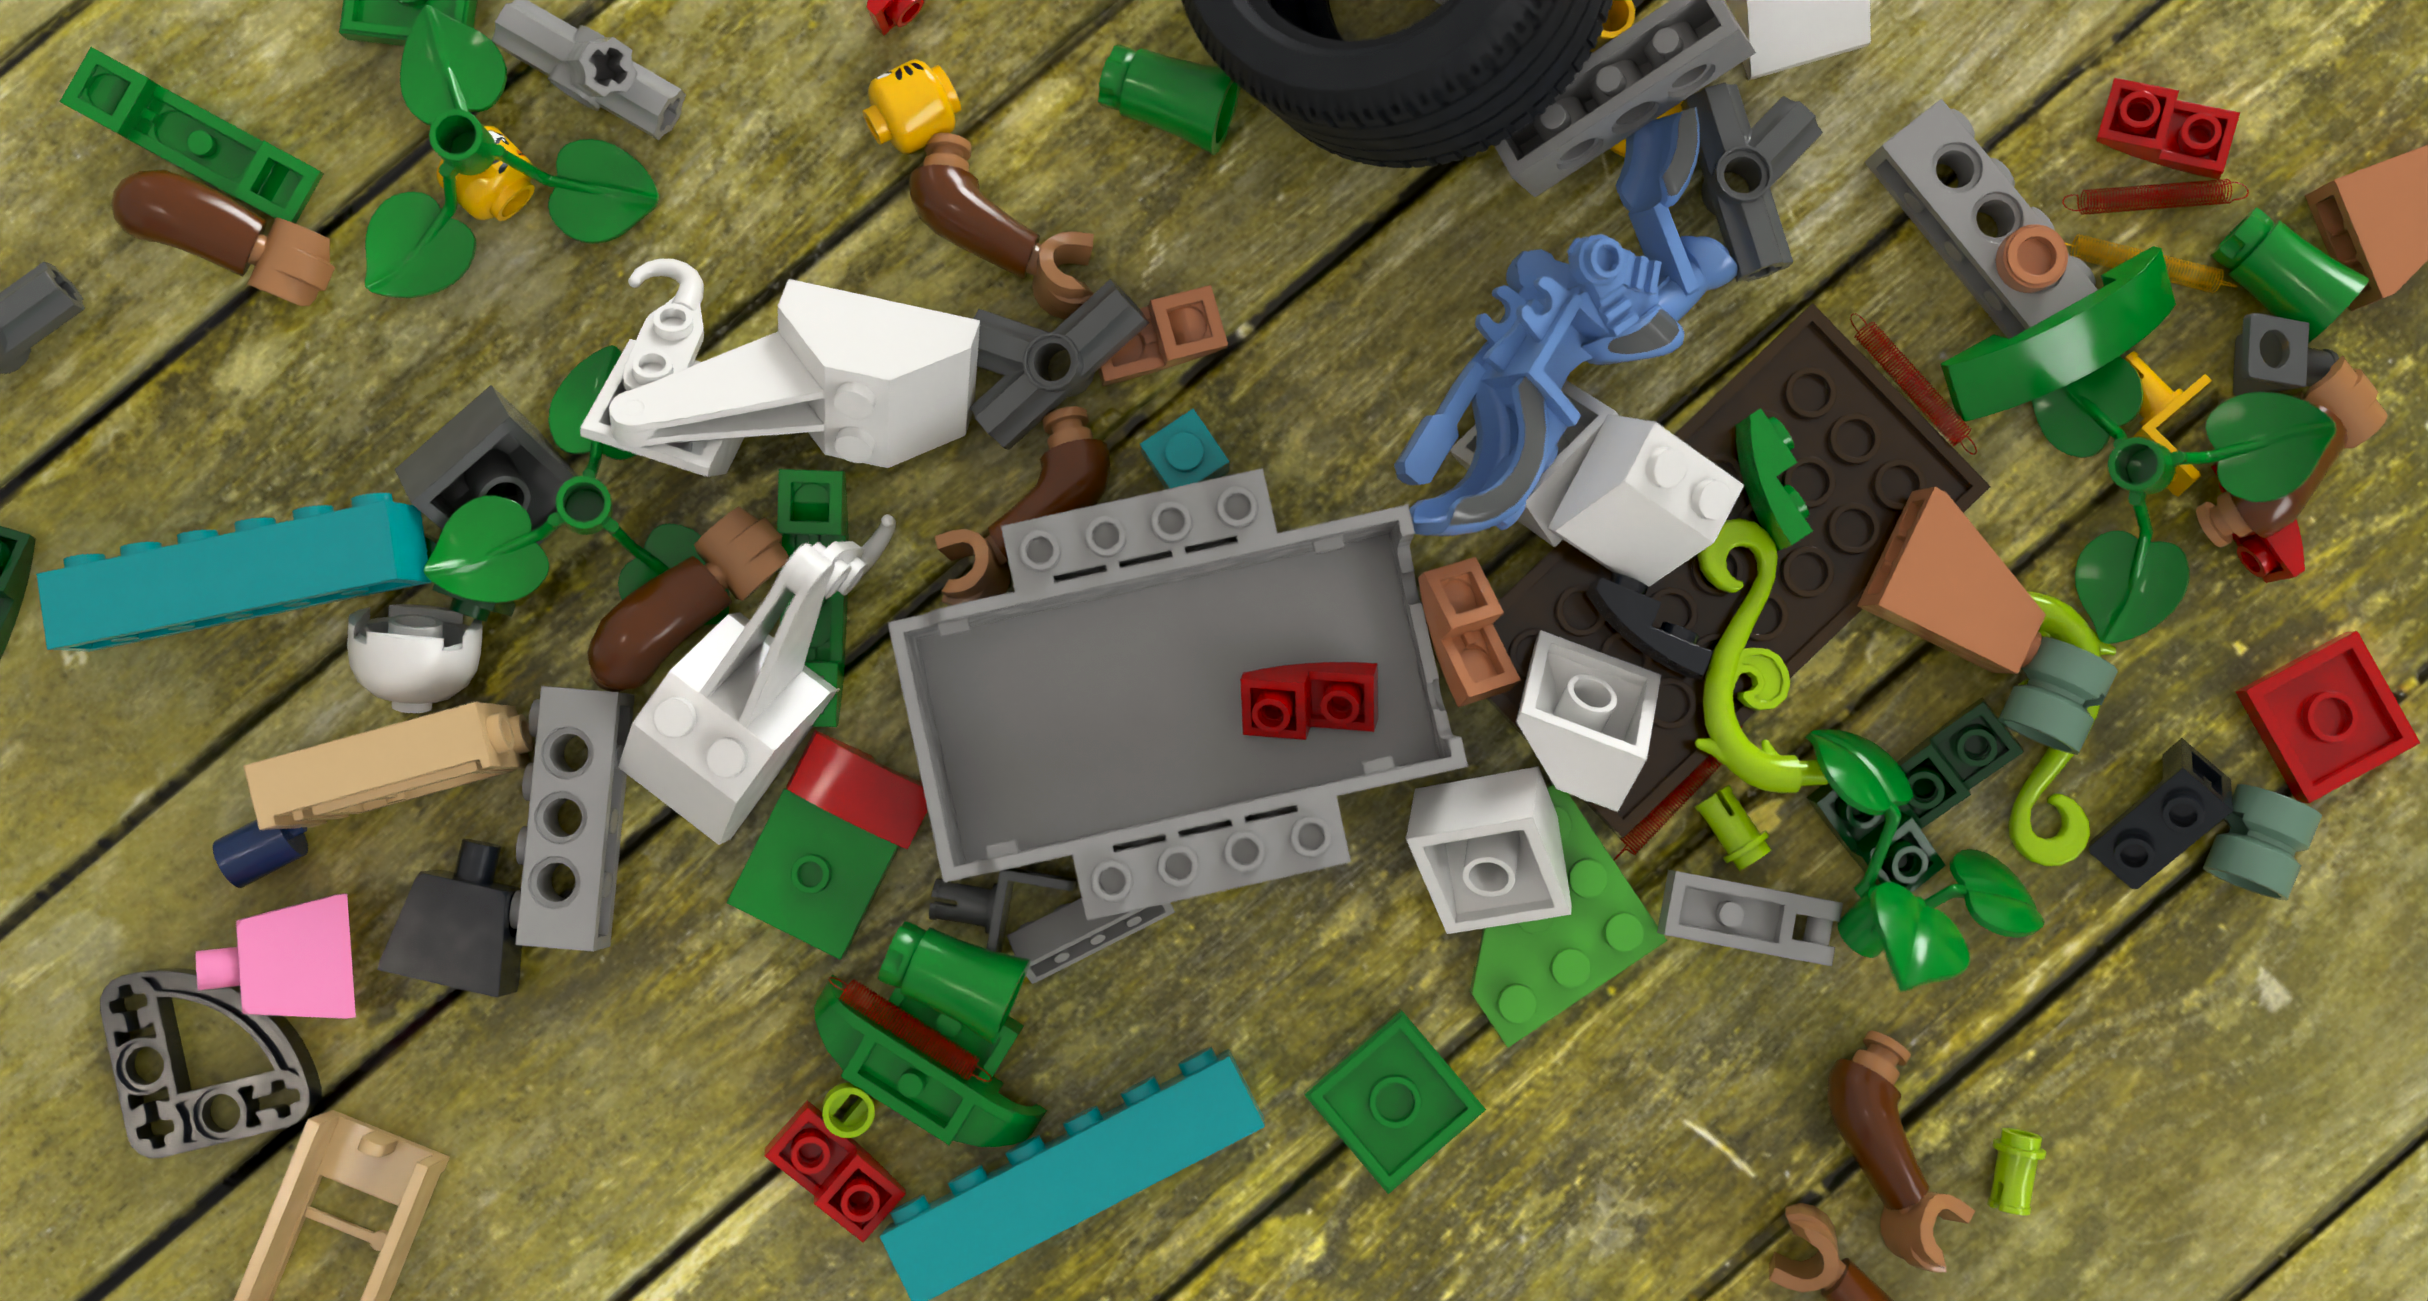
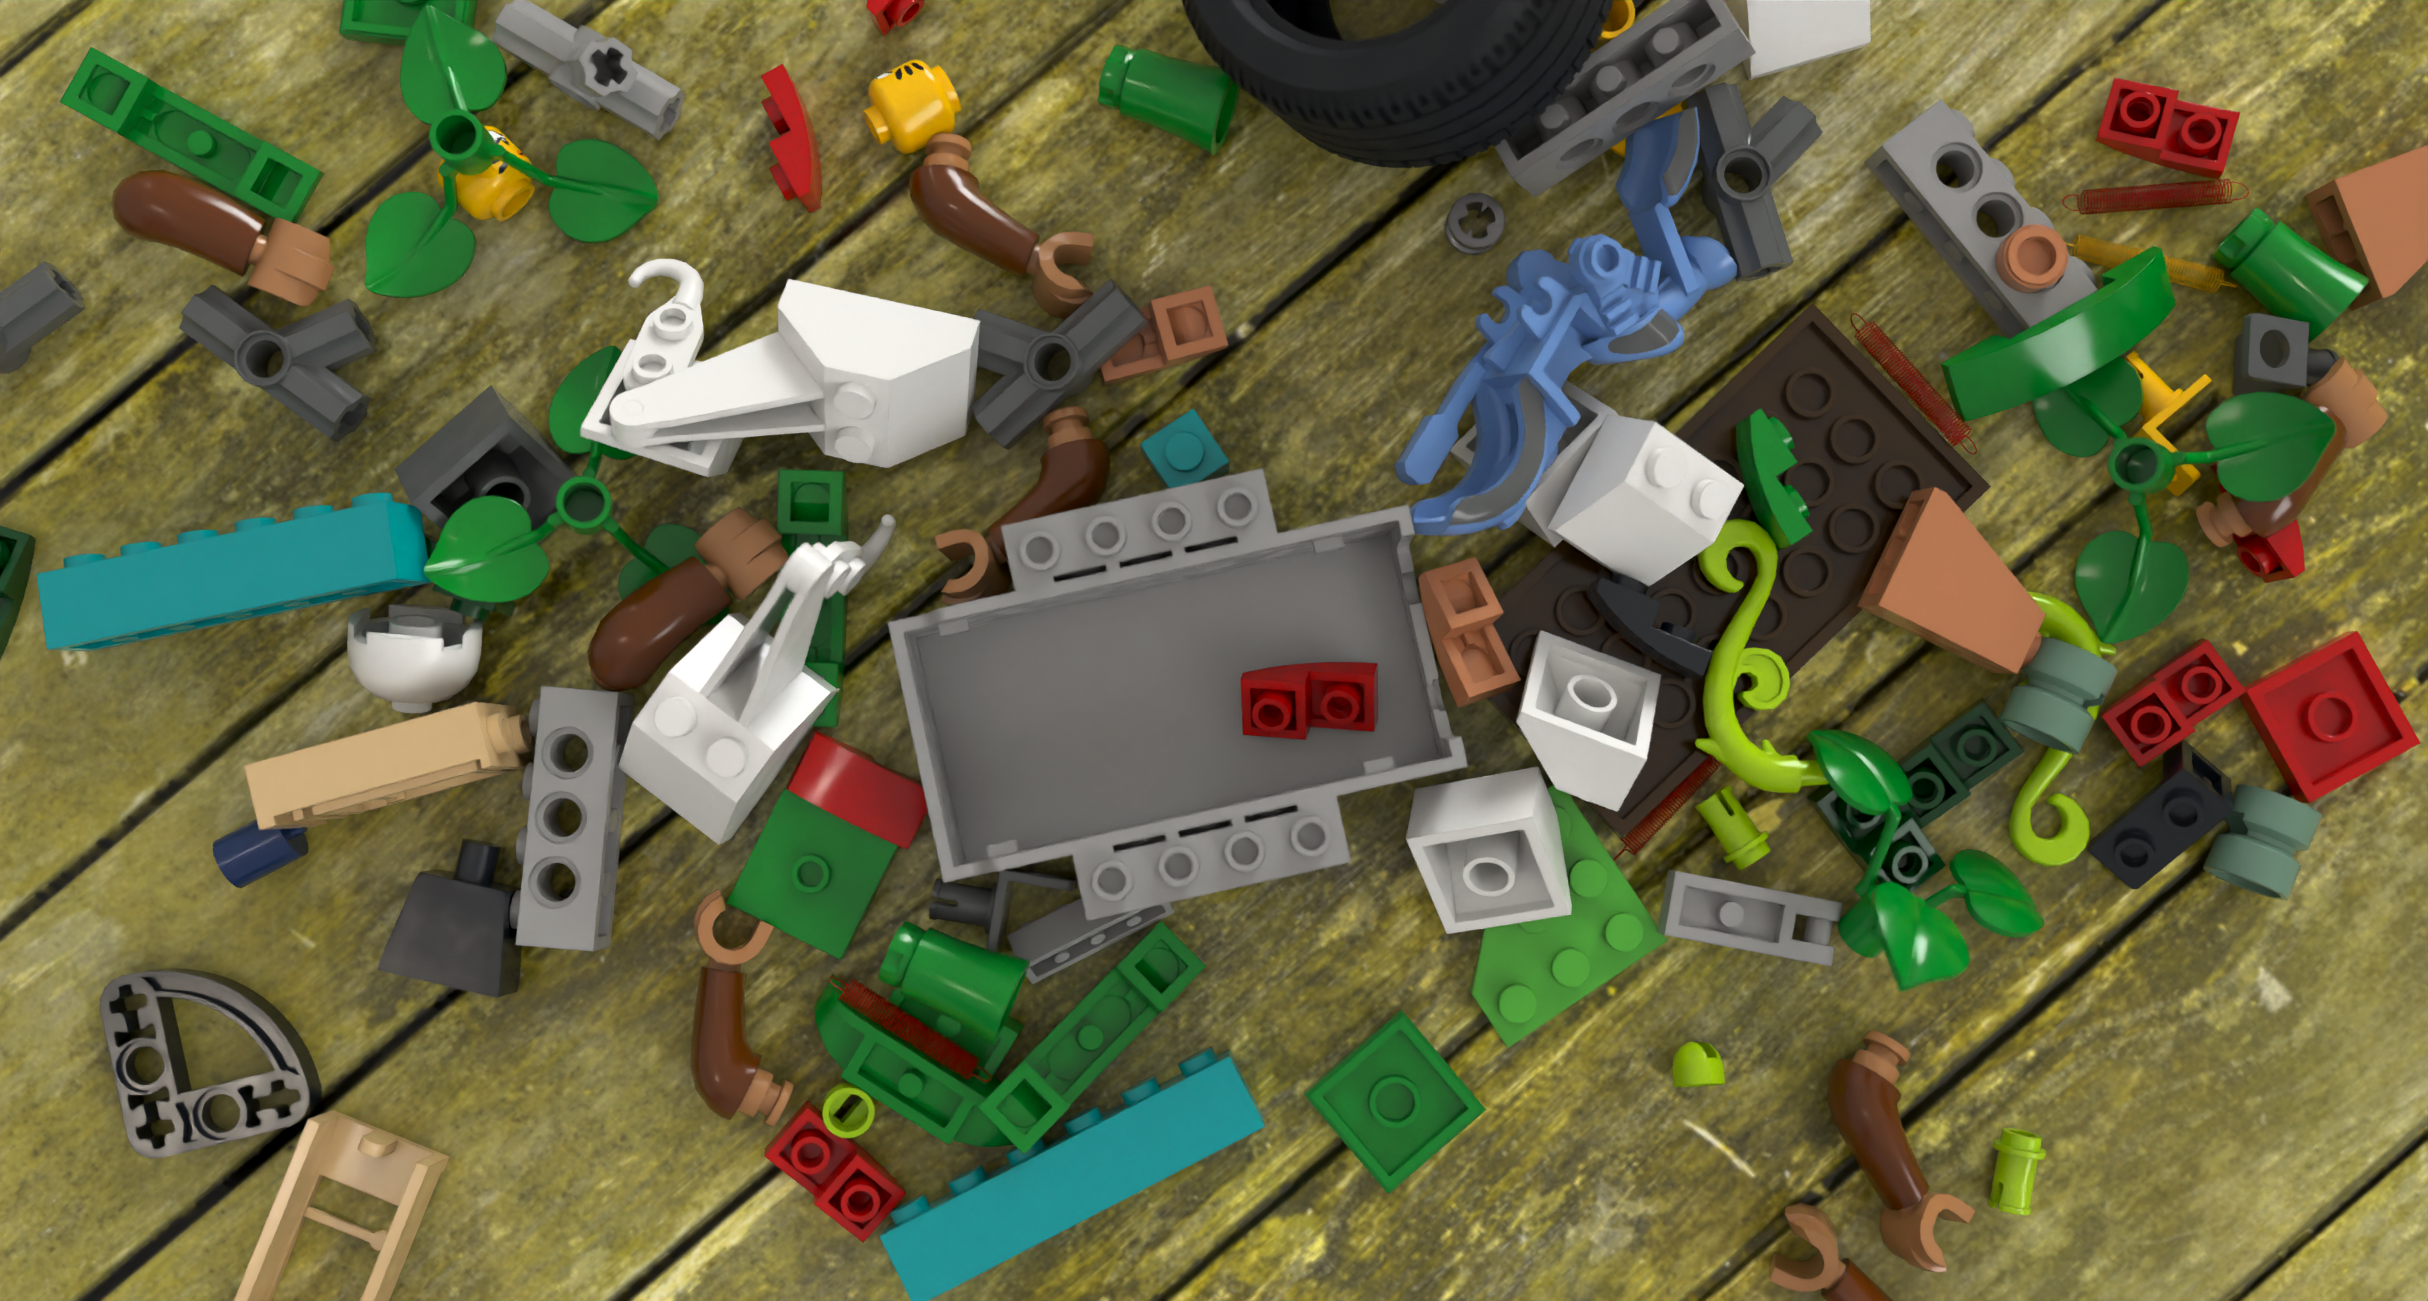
bright pink torso [196,893,356,1019] -> none
none -> dark grey piece [179,285,377,442]
none -> reddish brown piece [690,889,794,1127]
none -> red slope [761,64,822,213]
none -> green slope [977,921,1206,1155]
none -> flat silver bush [1444,193,1505,256]
none -> lime hinge [1672,1042,1726,1088]
none -> red slope [2099,638,2246,768]

